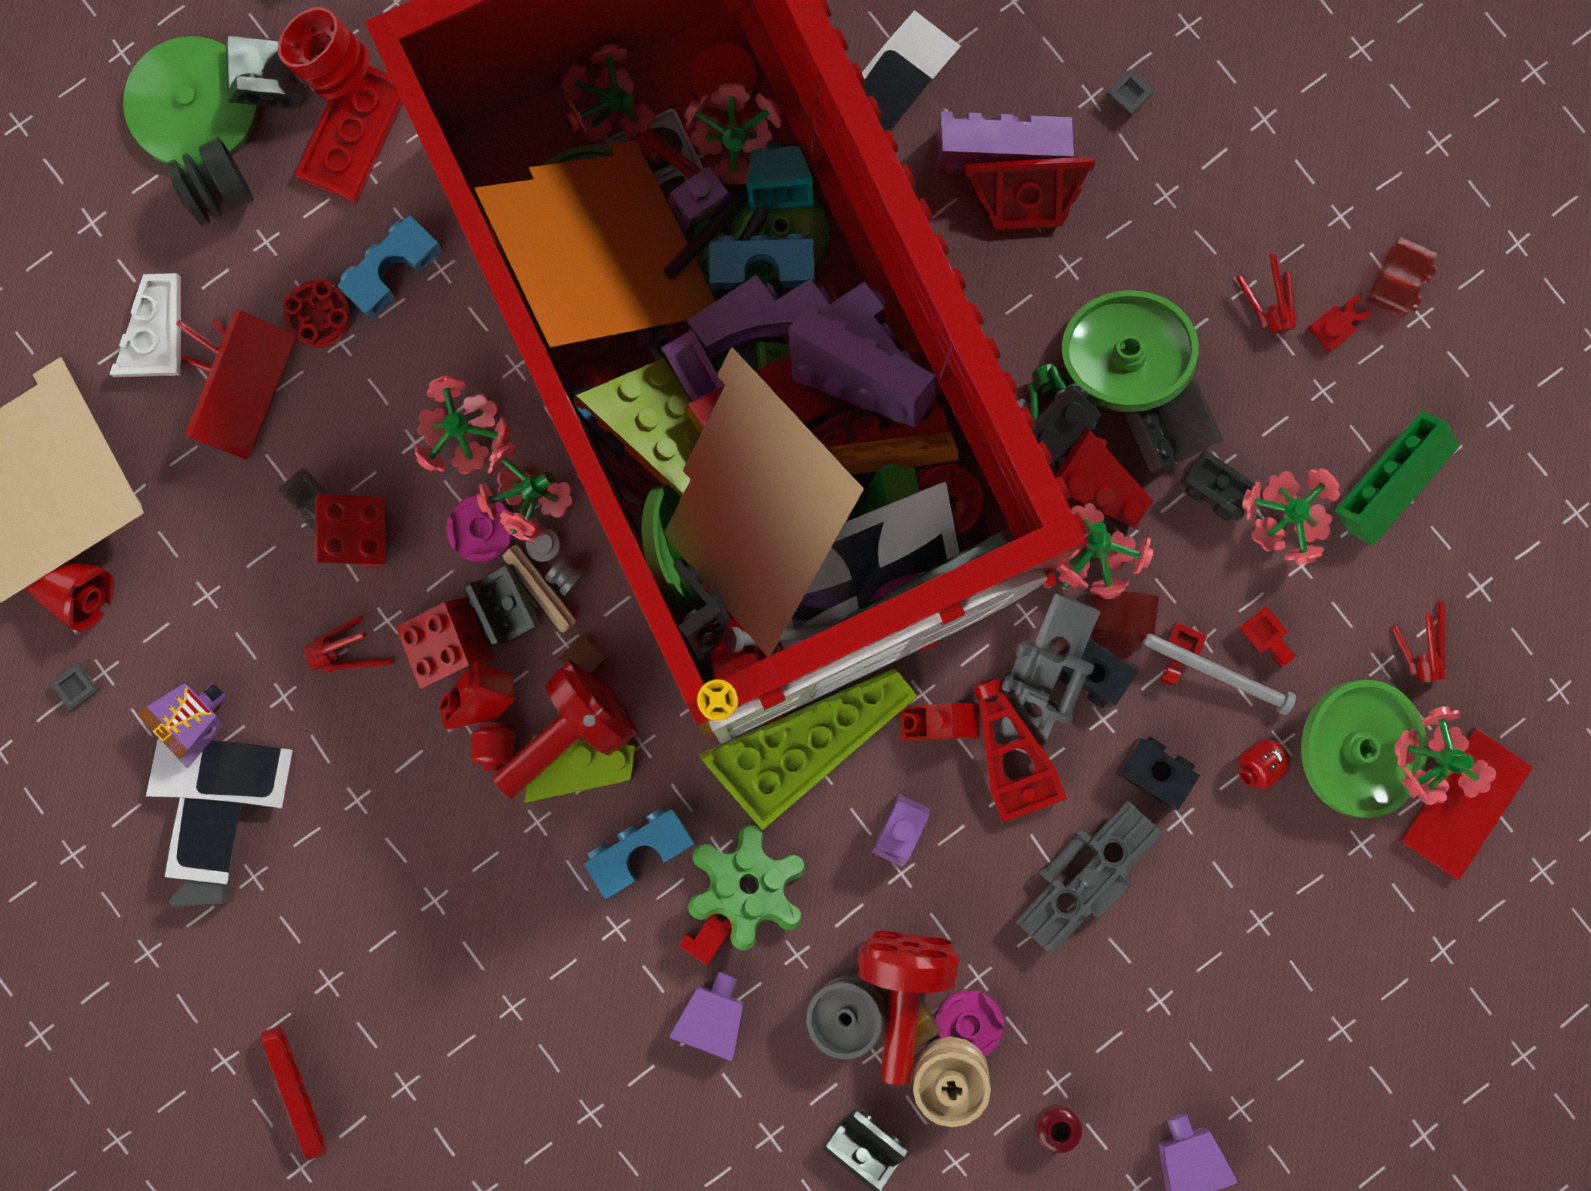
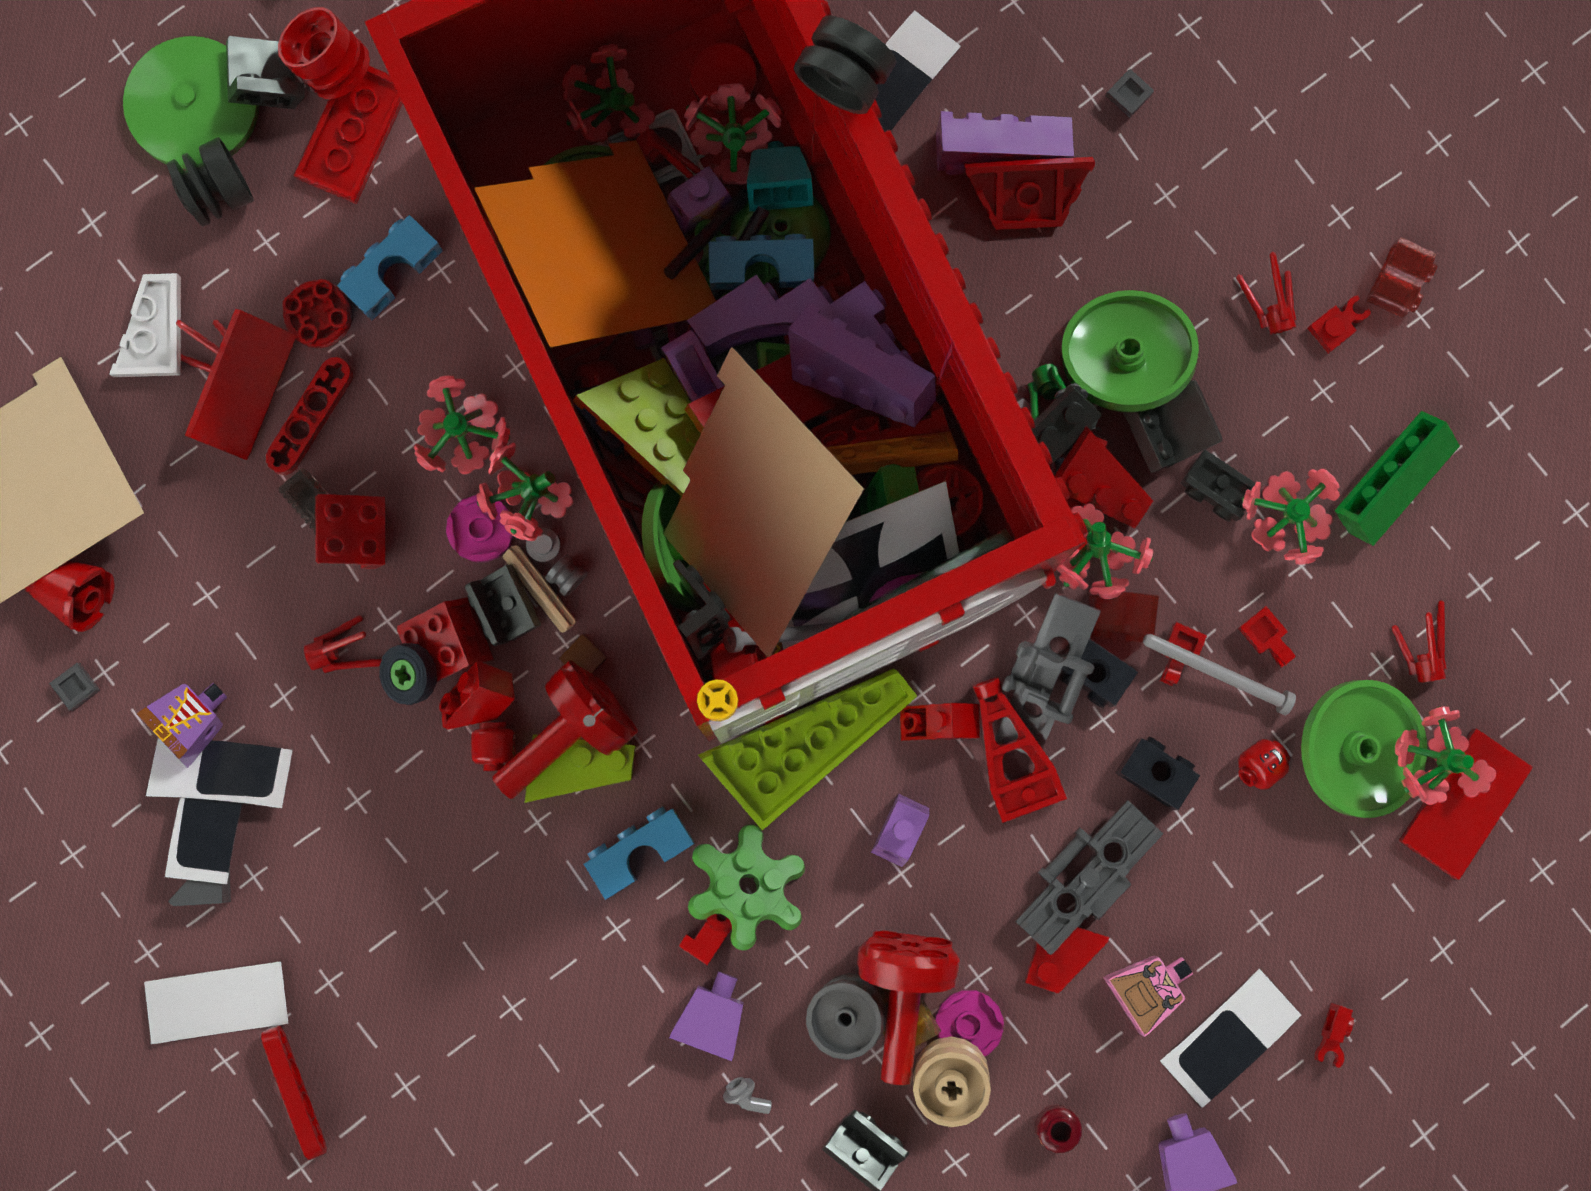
none -> white sticker [144,962,289,1044]
none -> red beam [266,357,353,475]
none -> black bush [379,643,437,705]
none -> light grey plate [723,1077,772,1114]
none -> pearl dark grey wheel [793,15,897,114]
none -> red wing [1024,927,1109,994]
none -> torso [1103,956,1193,1037]
none -> sticker [1160,969,1301,1108]
none -> red plate [1315,1003,1354,1068]

